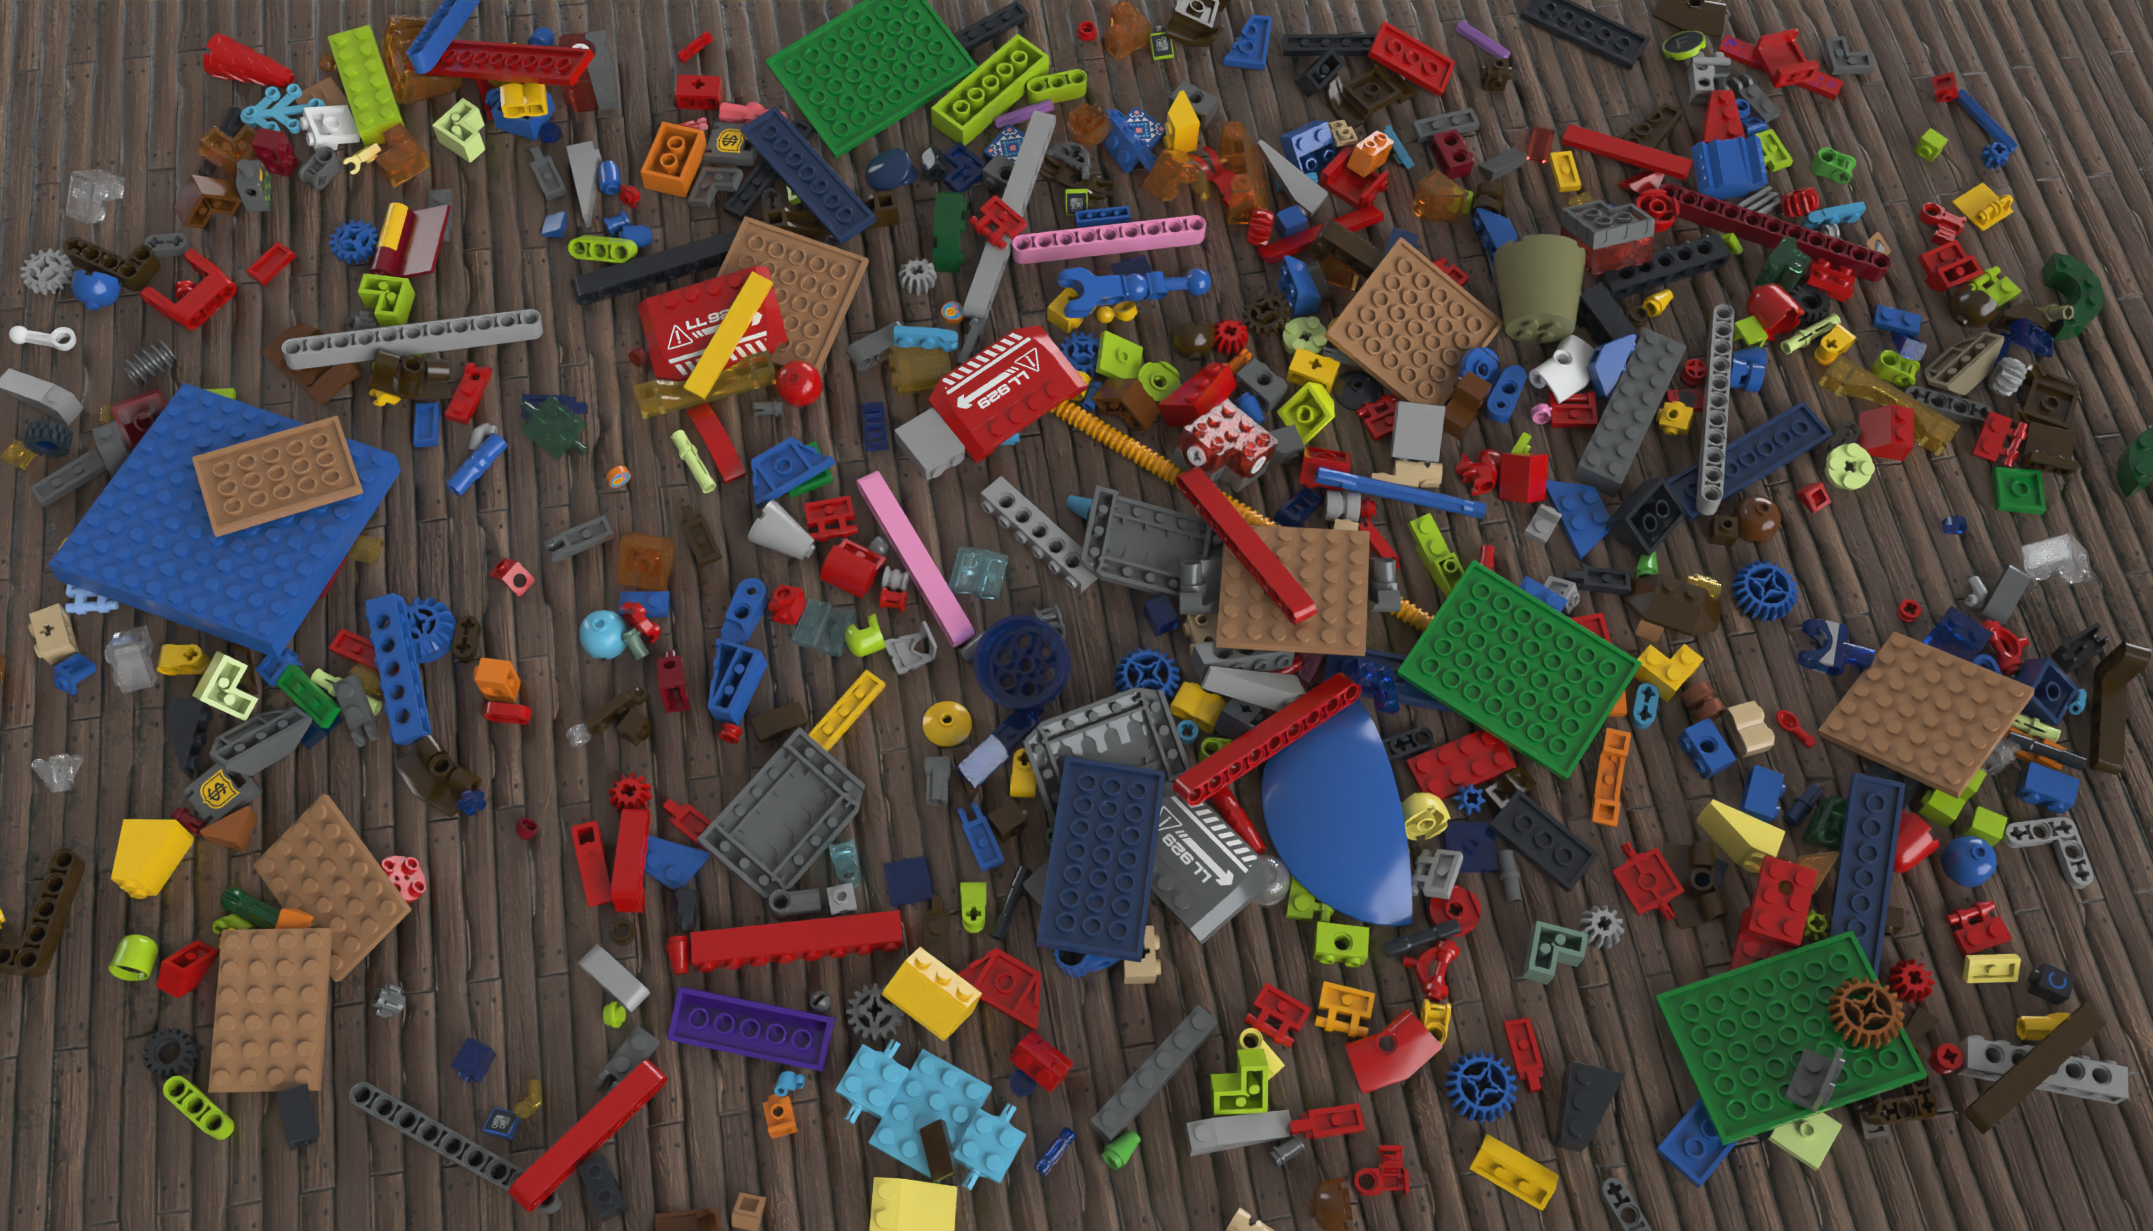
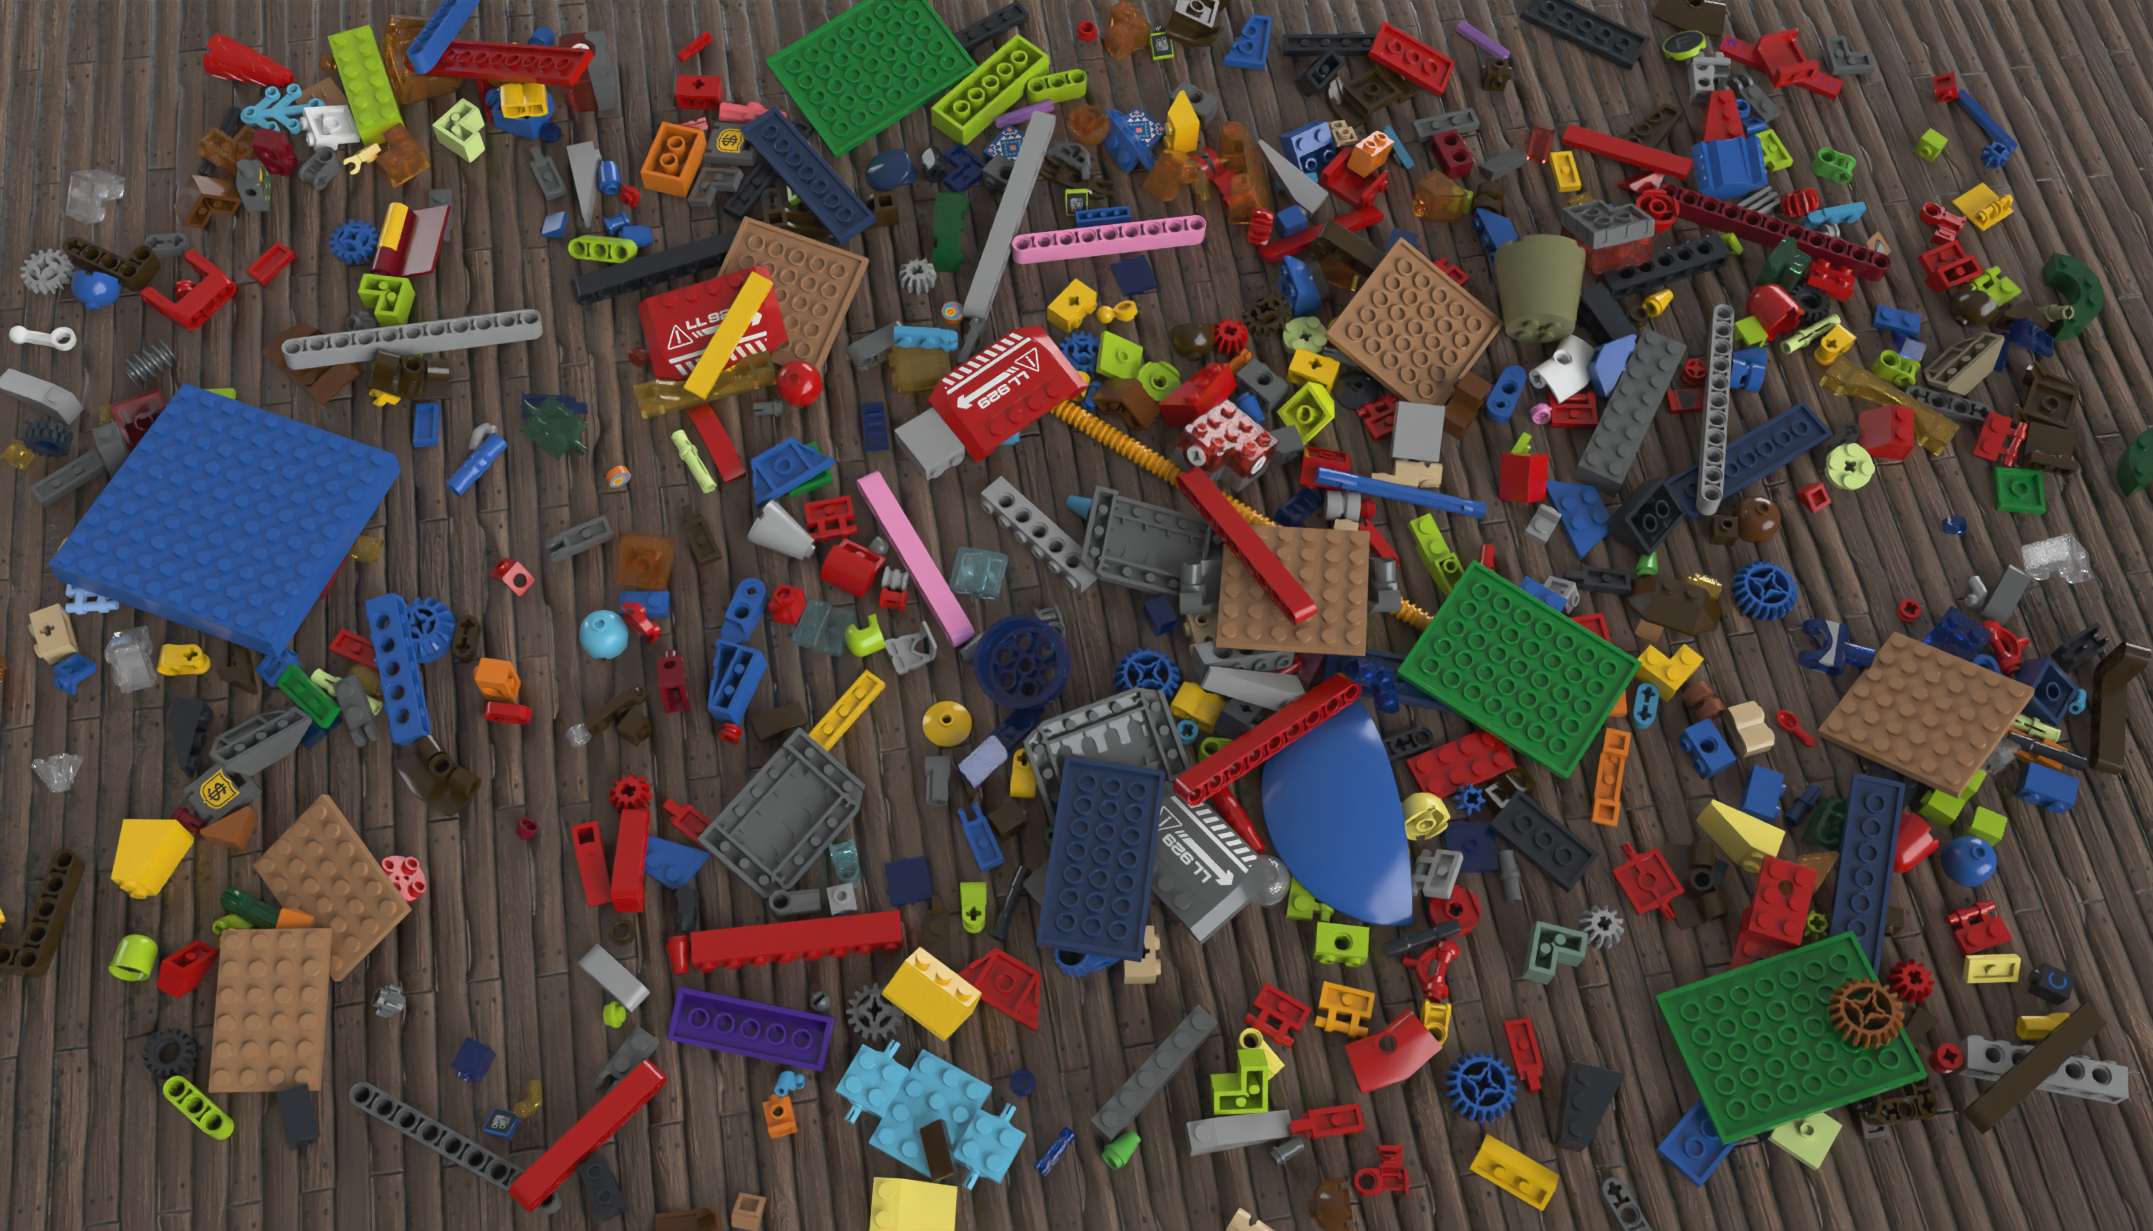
medium nougat plate [192,415,364,537] -> none
yellowish green brick [192,651,258,721] -> none
red plate [444,362,492,425] -> none
clear blue plant [457,789,486,816] -> none
sand green pin [622,627,650,660] -> none
red plate [969,195,1027,250] -> none
red brick [1009,1031,1074,1093] -> none
blue piece [1057,267,1211,318] -> none
red animal [1455,449,1501,496] -> none
blue plate [1457,347,1501,391] -> none
yellow brick [1656,401,1694,436] -> none
dark grey bracket [1784,1047,1845,1113] -> none
light grey gear [1988,357,2027,396] -> none
light grey beam [2002,817,2094,889] -> none

